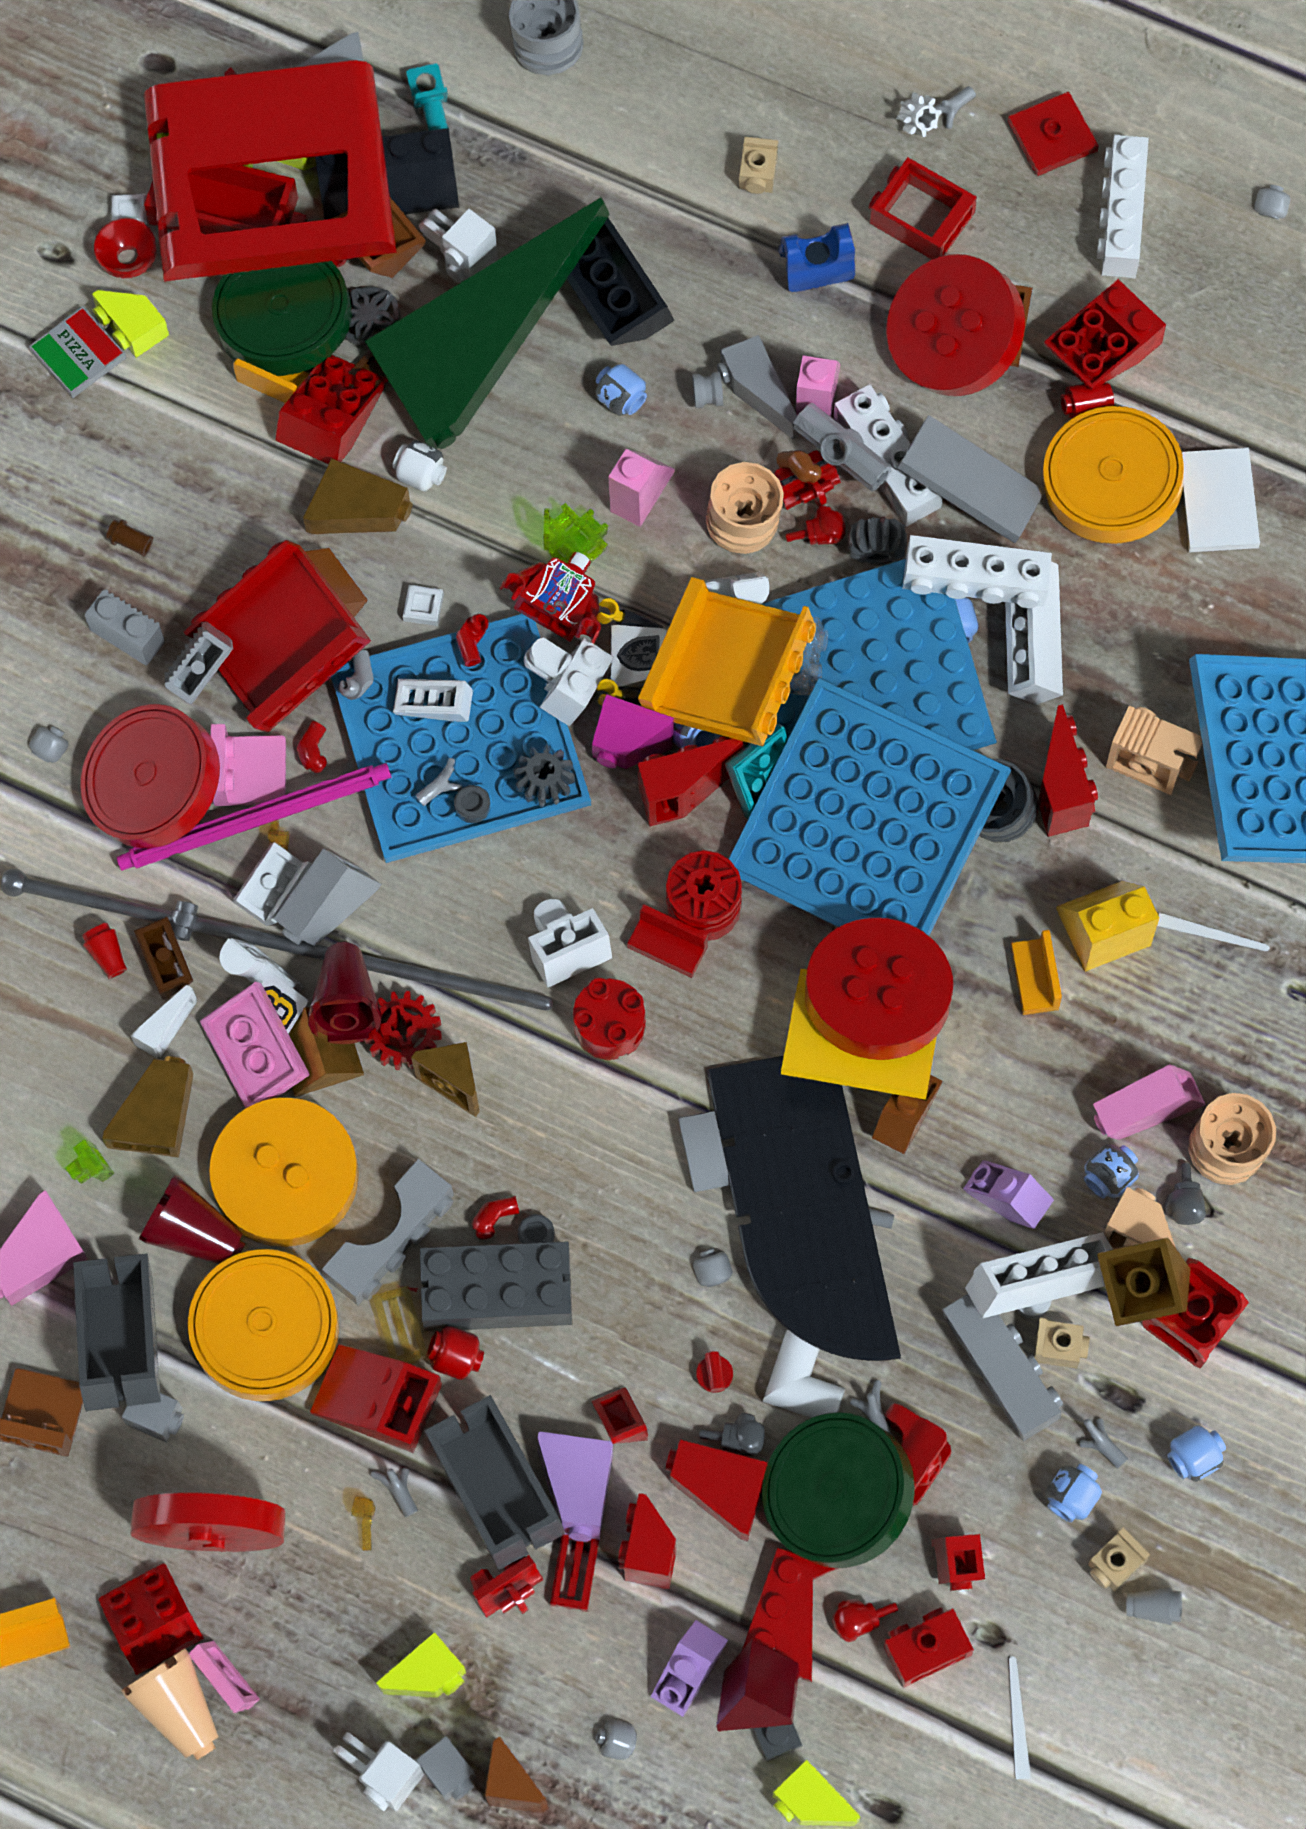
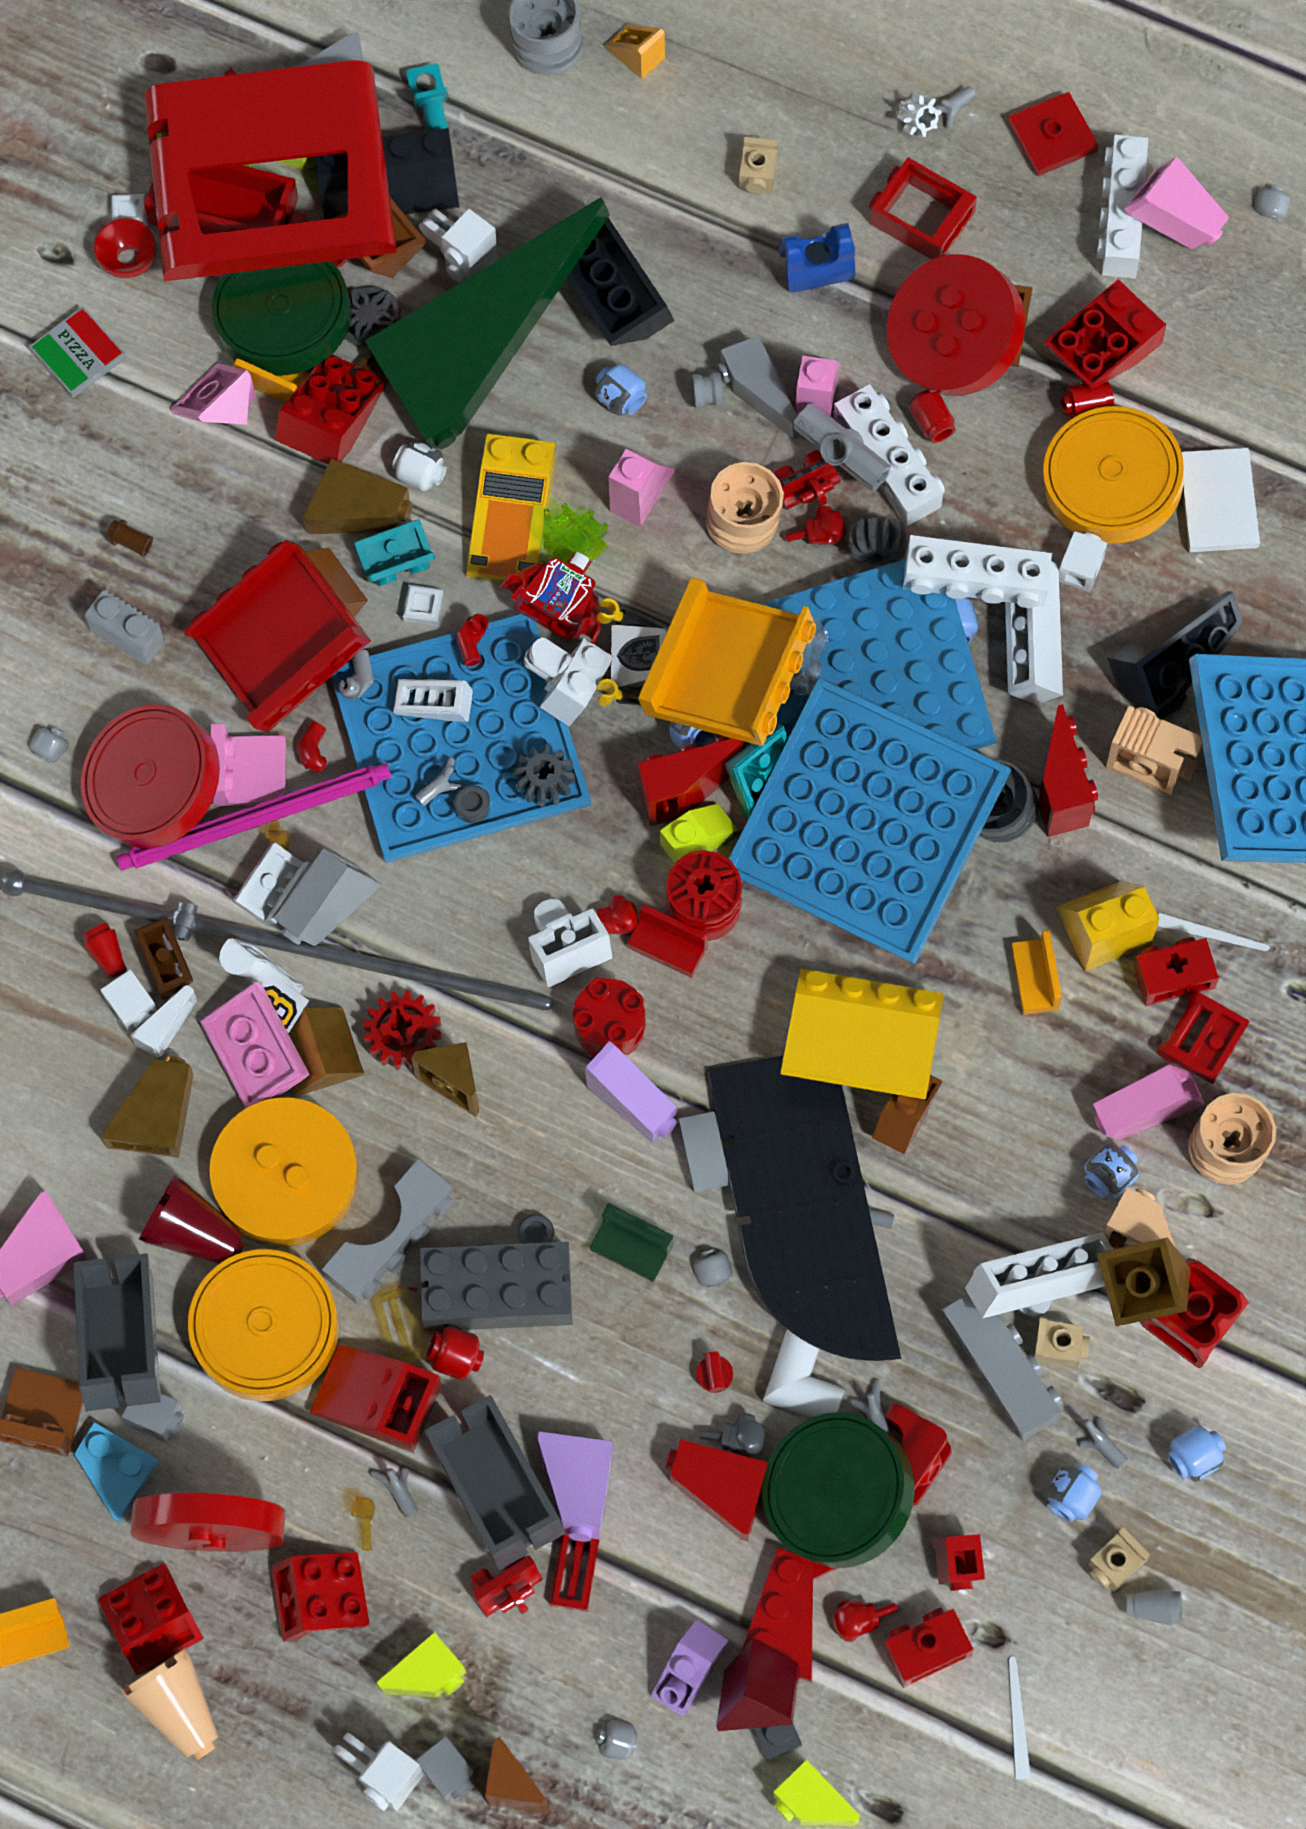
clear neon green tile [65,1139,115,1184] -> none
neon yellow slope [92,290,169,358] -> none
light grey brick [164,621,233,705] -> none
bright pink tile [188,1641,260,1713] -> none
dark red cone [308,941,381,1044] -> none
red arm [472,1196,520,1240] -> none
red slope [591,1387,648,1444] -> none
dark pink slope [592,694,674,769] -> none
red slope [618,1493,677,1589] -> none
white brick [704,572,769,604] -> none
dark orange arm [776,450,821,483] -> none
red brick [805,918,953,1060] -> none
light grey tile [897,415,1045,544] -> none
lavender slope [963,1160,1054,1229] -> none
dark grey piece [1165,1163,1206,1225] -> none
none -> medium azure wing [74,1422,159,1523]
none -> white brick [100,970,157,1034]
none -> bright pink slope [170,363,256,424]
none -> red bracket [271,1552,370,1642]
none -> teal bracket [353,519,436,587]
none -> slope [466,434,557,582]
none -> lavender slope [585,1041,678,1143]
none -> clear green panel [590,1203,674,1282]
none -> red piece [597,895,638,935]
none -> light orange slope [605,24,665,79]
none -> neon yellow slope [660,804,739,864]
none -> red brick [909,390,956,443]
none -> white brick [1059,531,1107,593]
none -> black wedge [1107,591,1243,719]
none -> bright pink slope [1124,156,1229,249]
none -> red brick [1133,937,1219,1006]
none -> red plate [1156,991,1250,1084]

